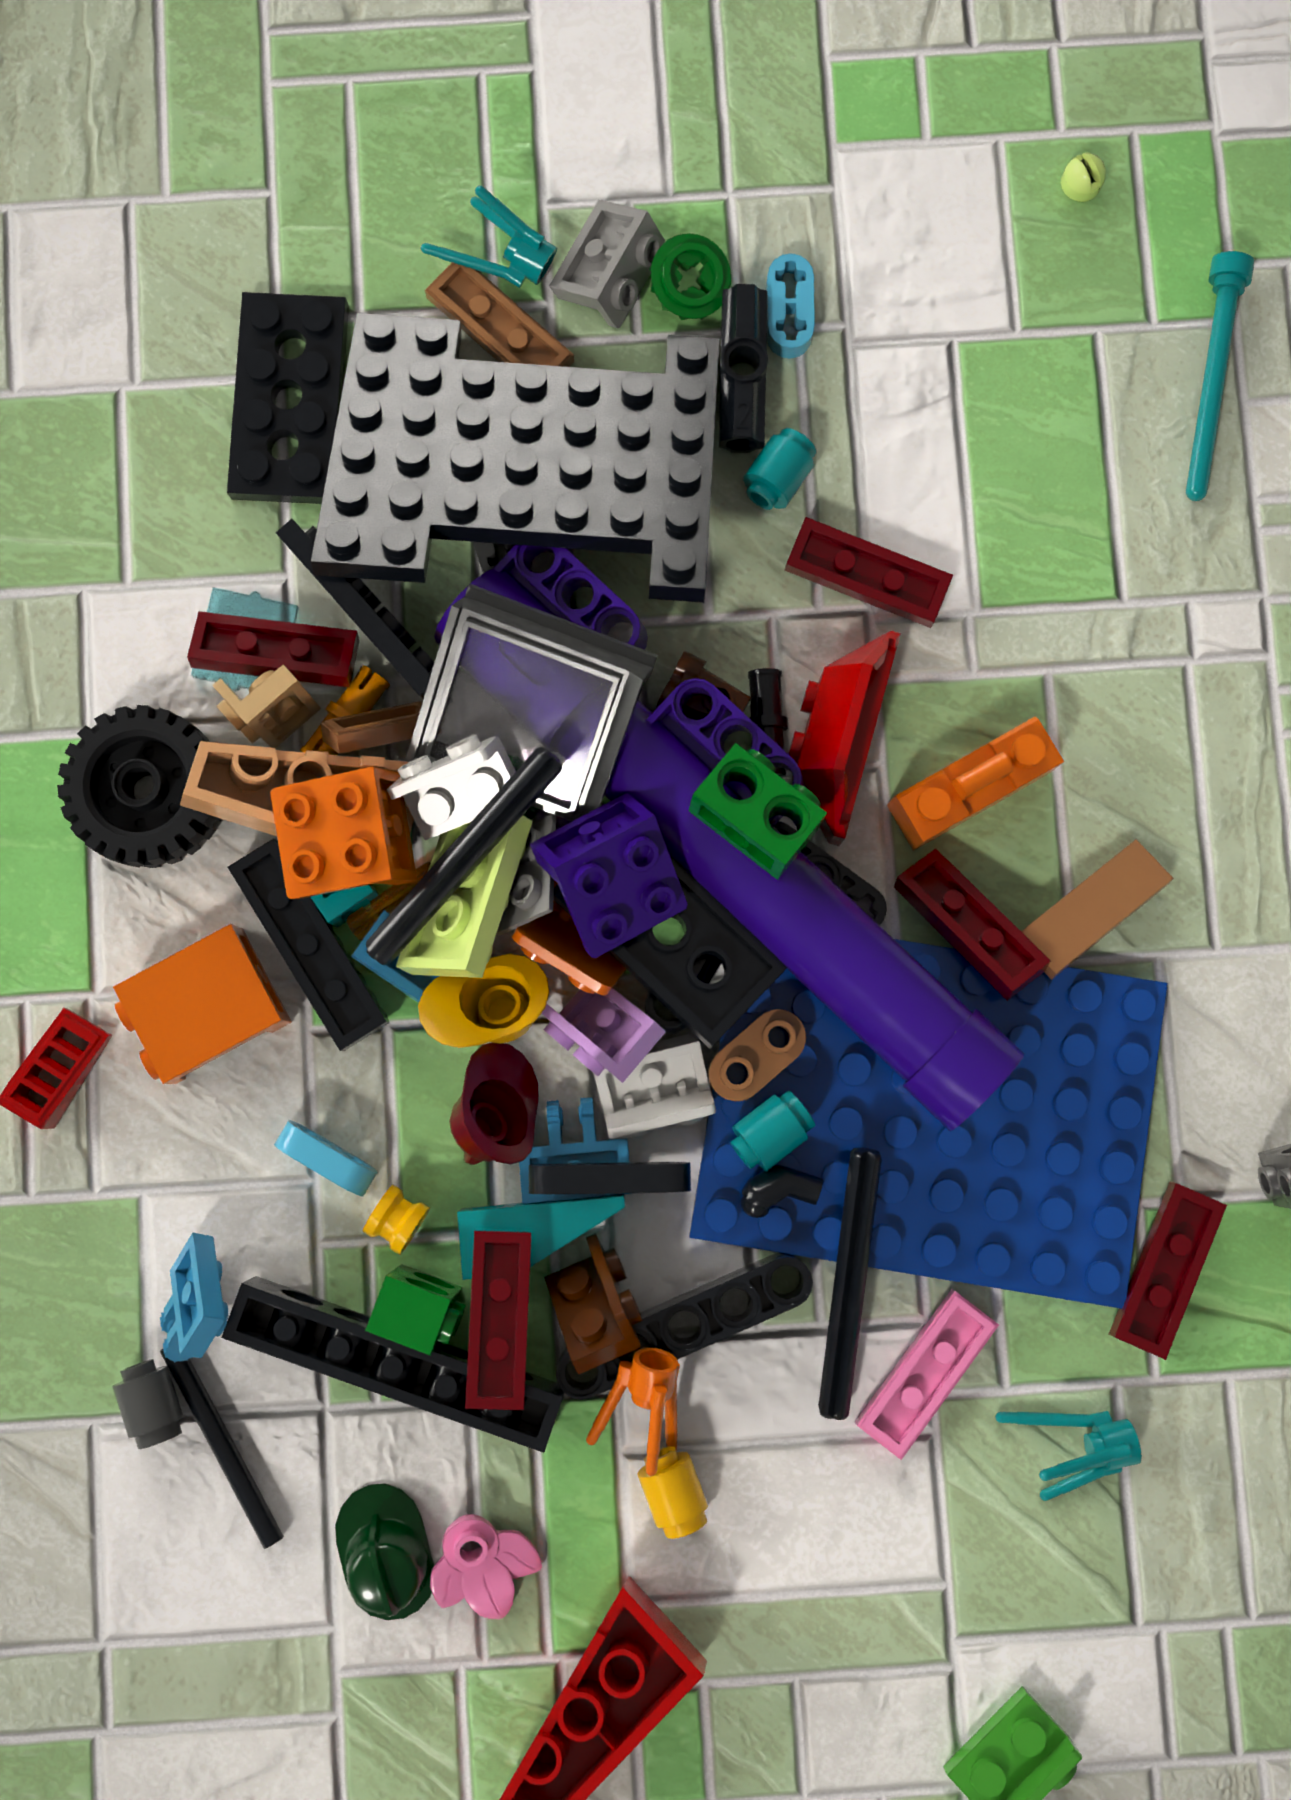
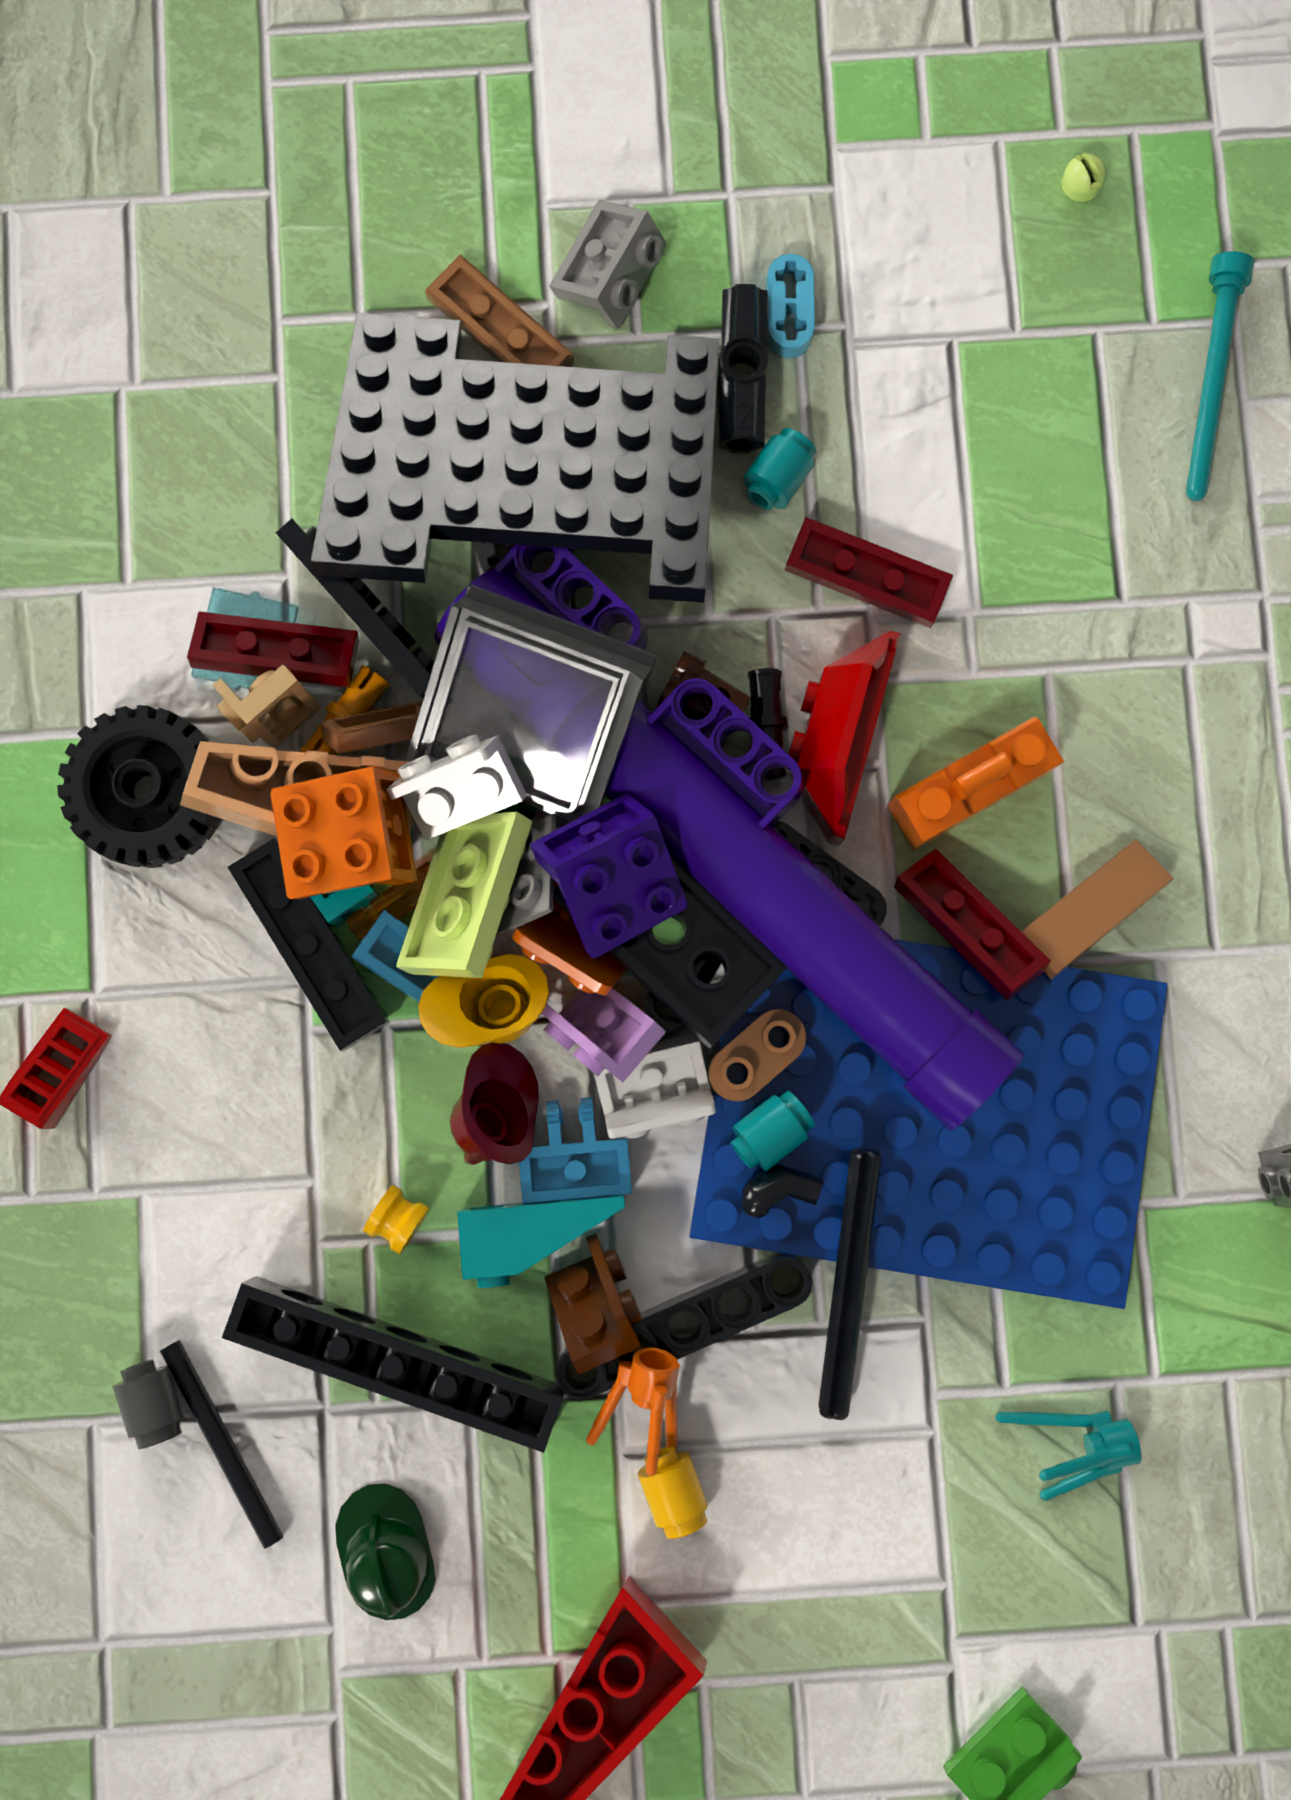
orange panel [113,924,292,1084] -> none
dark azure hinge [160,1233,228,1363] -> none
black plate [227,292,349,504] -> none
medium azure beam [274,1120,378,1196] -> none
green brick [365,1264,466,1355] -> none
black axle [366,747,563,965] -> none
teal plant [421,185,557,288] -> none
bright pink plate [430,1514,542,1619] -> none
dark red plate [465,1231,531,1410] -> none
black beam [529,1162,691,1194] -> none
green gear [649,233,731,321] -> none
green brick [688,743,827,880] -> none
bright pink tile [855,1289,999,1460] -> none
dark red plate [1109,1182,1227,1360] -> none

